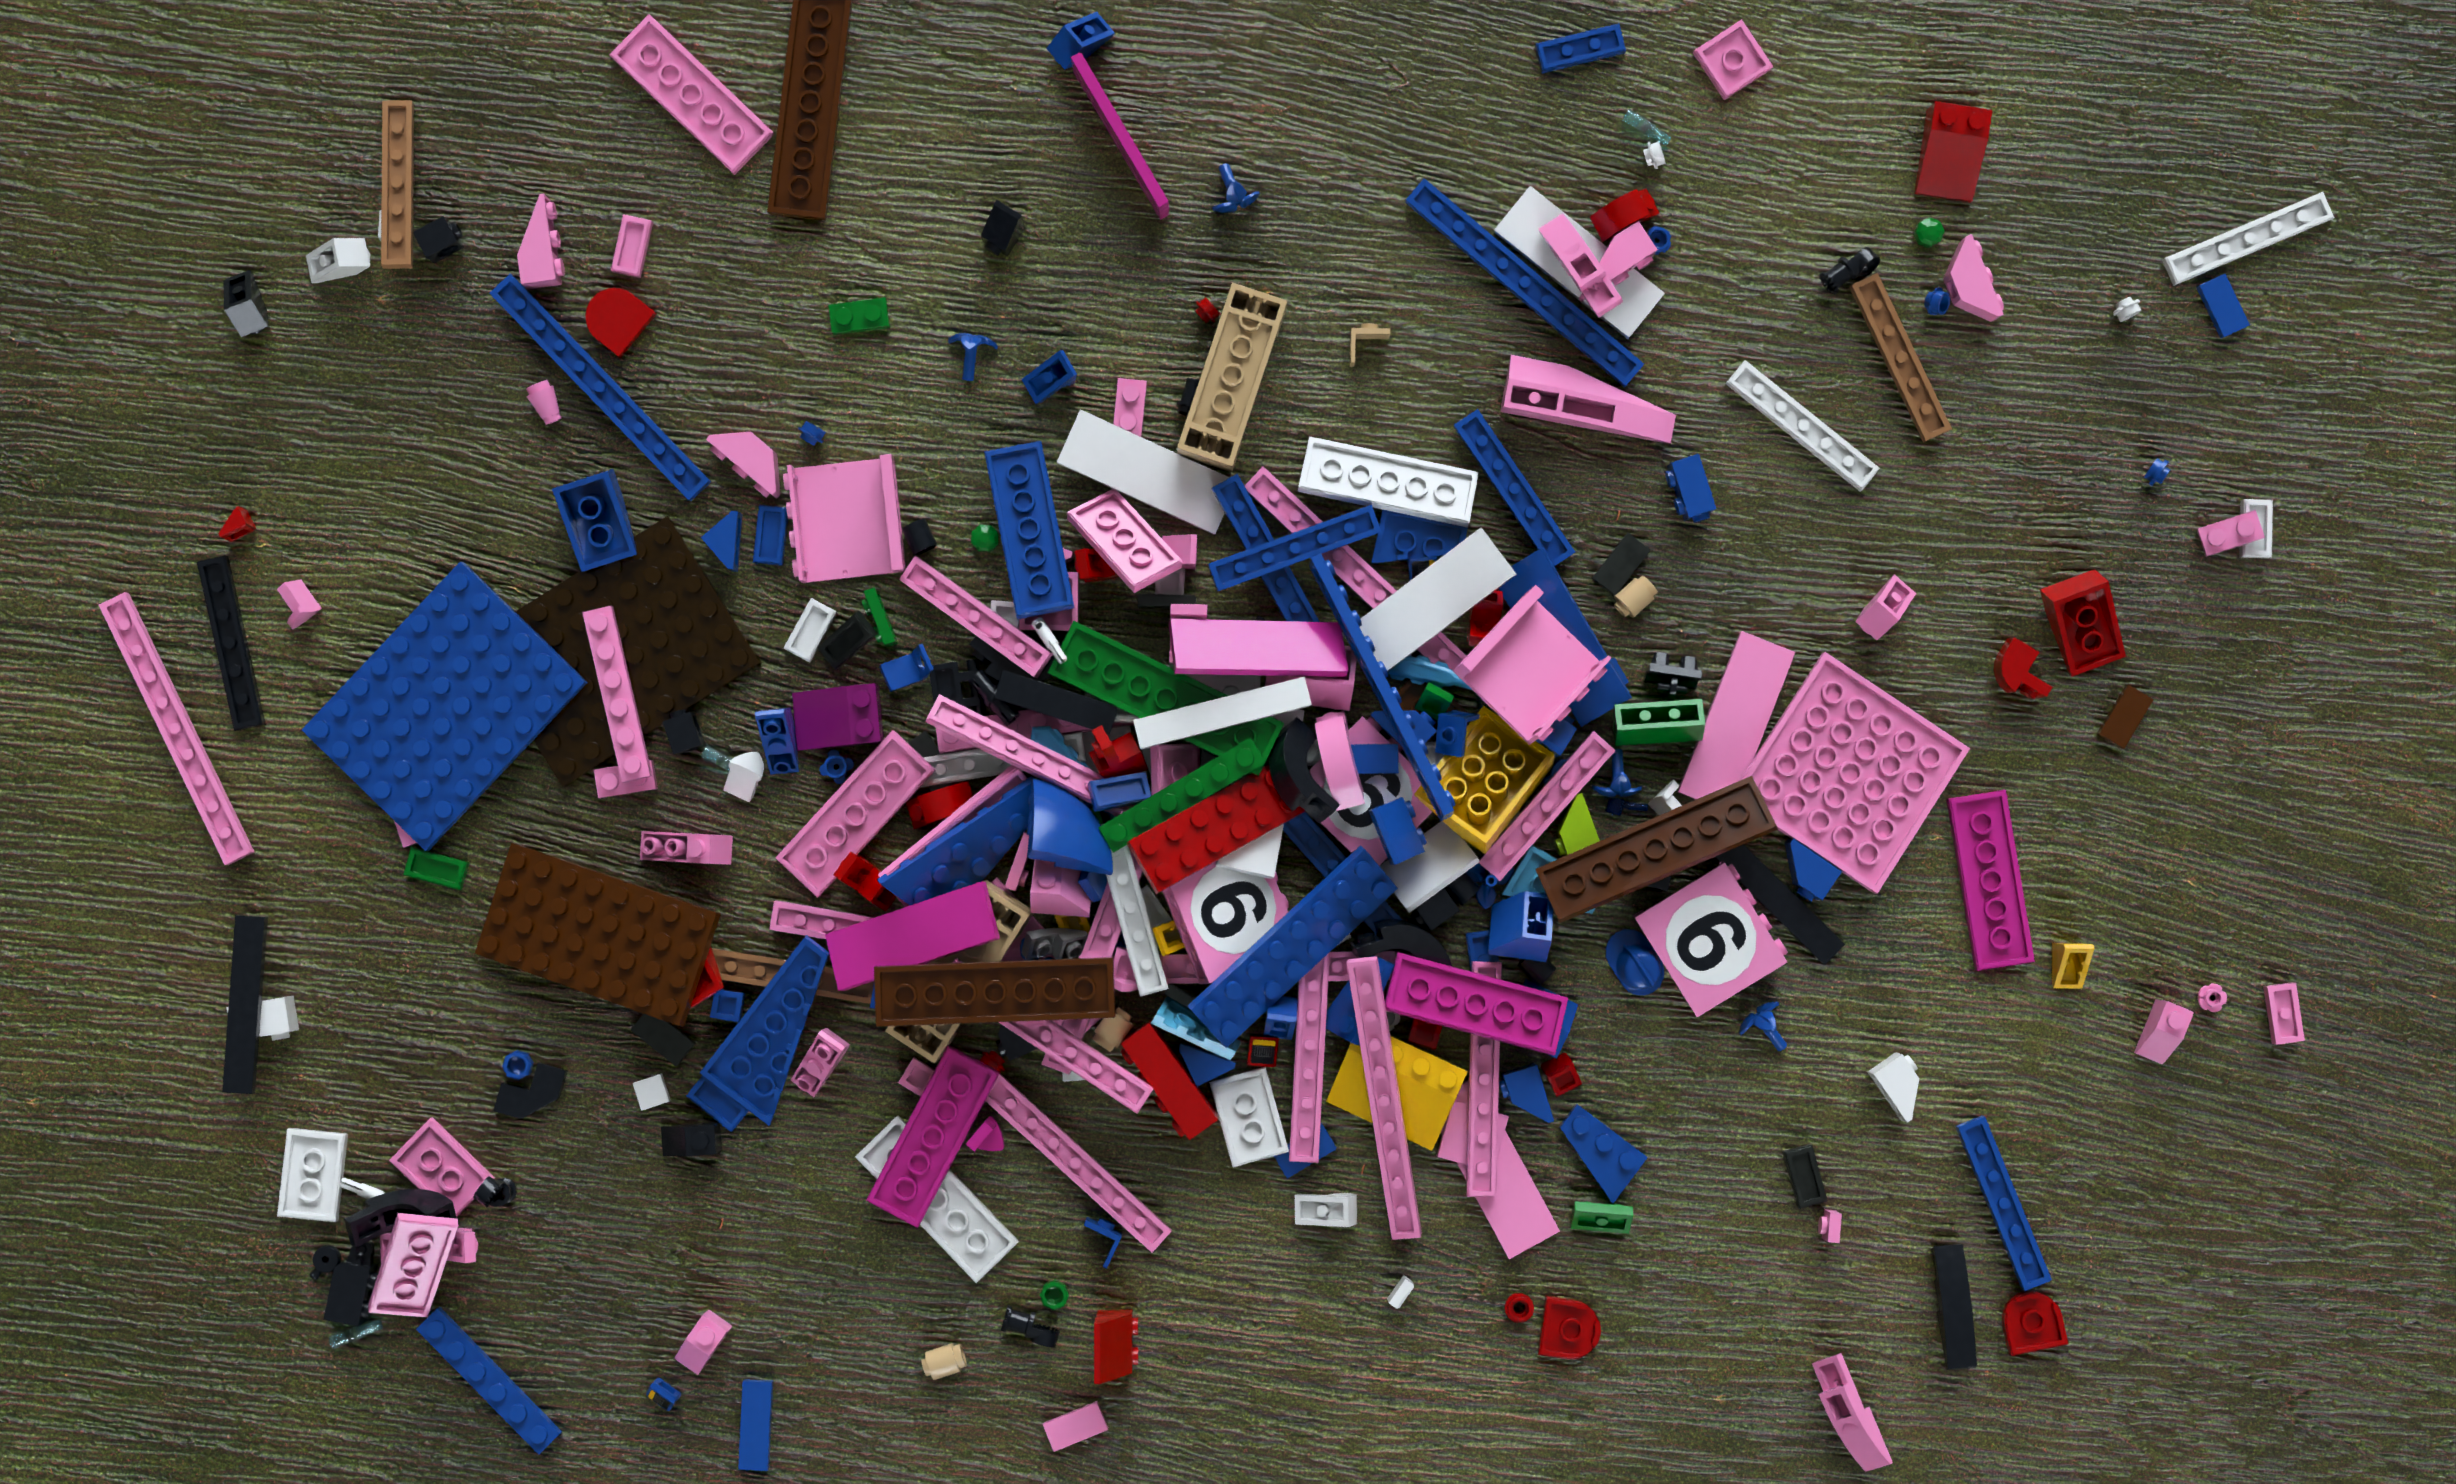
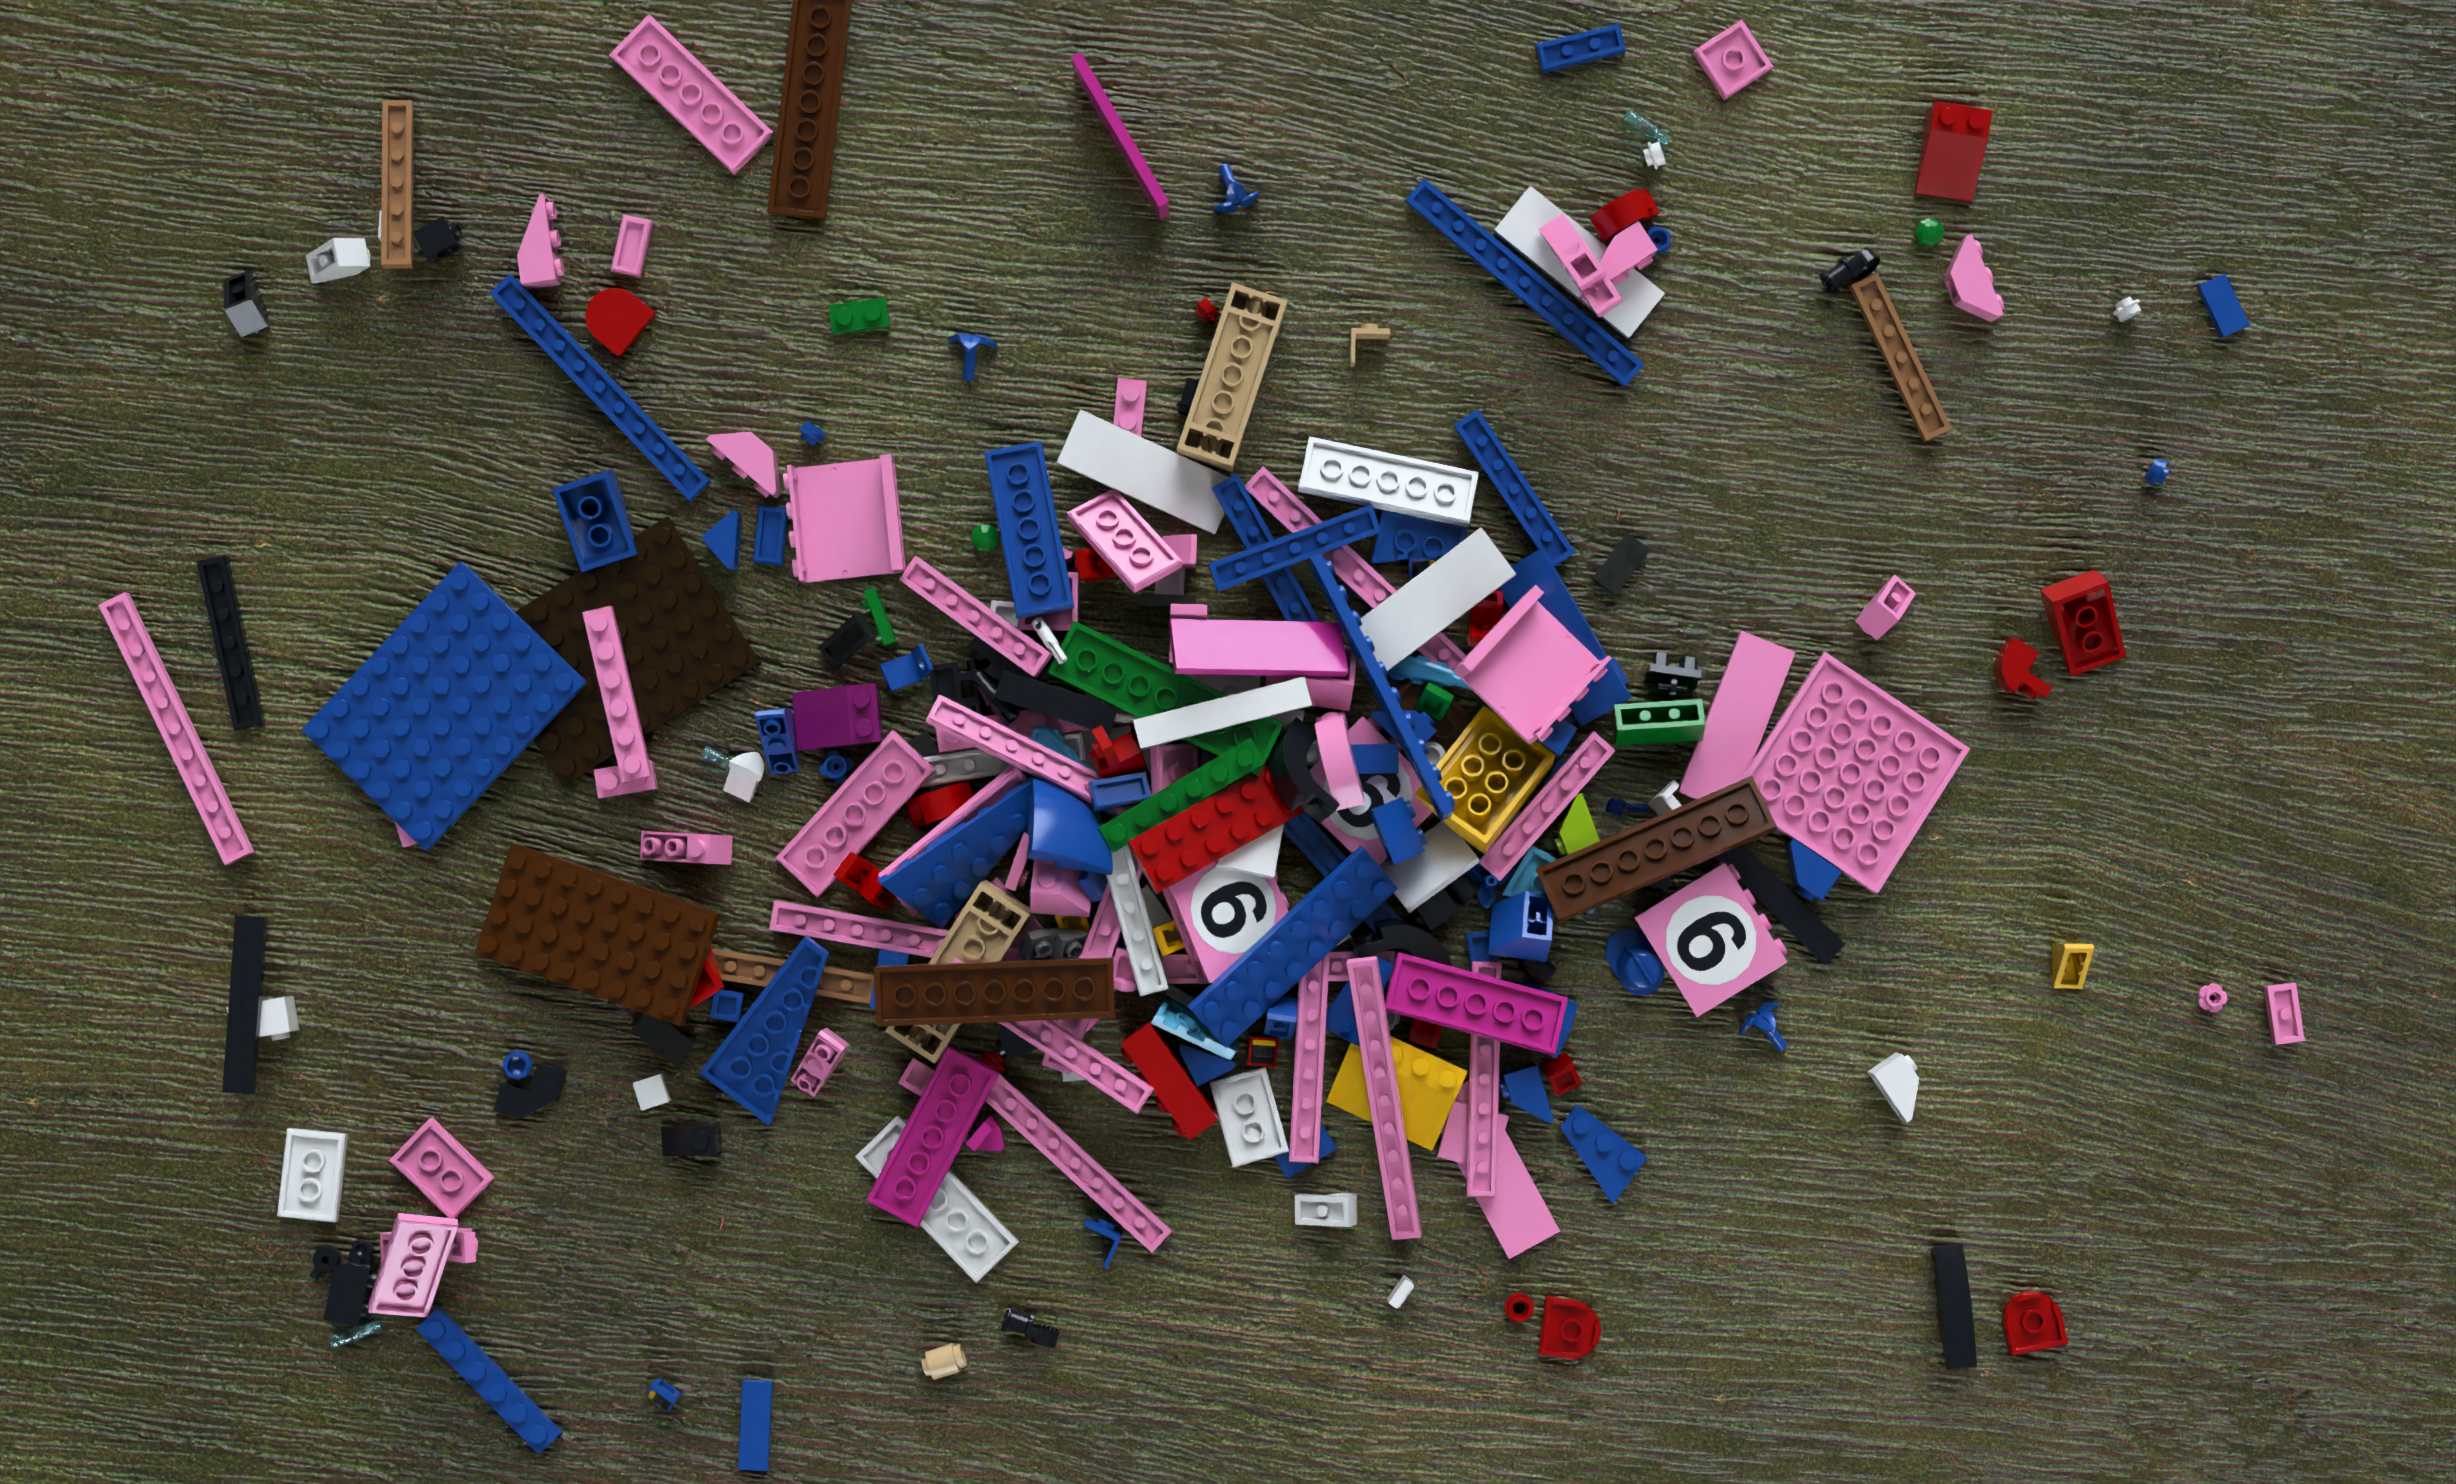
red slope [218,506,256,542] -> none
bright pink tile [277,579,322,629] -> none
white piece [340,1178,385,1199] -> none
black arch [344,1189,457,1247] -> none
green tile [403,847,470,890] -> none
black connector [473,1176,517,1207] -> none
bright pink cone [526,380,562,425] -> none
black brick [662,709,706,756] -> none
bright pink slope [674,1310,732,1375] -> none
blue tile [686,1075,749,1132] -> none
white tile [783,598,838,663] -> none
dark pink tile [825,881,1000,991] -> none
black beam [902,518,937,556] -> none
black slope [981,200,1026,257] -> none
blue slope [1021,350,1077,404] -> none
green tile [1040,1279,1069,1310] -> none
bright pink tile [1043,1401,1108,1452] -> none
blue slope [1046,12,1115,70] -> none
tan brick [1092,1007,1134,1052] -> none
red slope [1094,1309,1139,1384] -> none
blue bracket [1435,710,1480,757] -> none
bright pink wedge [1500,355,1676,444] -> none
green plate [1570,1201,1633,1234] -> none
blue plant [1591,749,1642,797] -> none
tan brick [1614,575,1658,618] -> none
blue brick [1665,454,1717,523] -> none
white tile [1725,360,1880,492] -> none
pearl dark grey tile [1782,1144,1828,1209] -> none
bright pink slope [1812,1353,1893,1472] -> none
bright pink plate [1818,1209,1842,1243] -> none
blue plate [1924,287,1950,315] -> none
dark pink tile [1946,790,2035,971] -> none
blue plate [1955,1116,2052,1291] -> none
reddish brown tile [2097,684,2154,749] -> none
bright pink slope [2134,999,2194,1064] -> none
white tile [2162,192,2334,286] -> none
bright pink plate [2197,510,2265,557] -> none
white tile [2239,499,2273,558] -> none

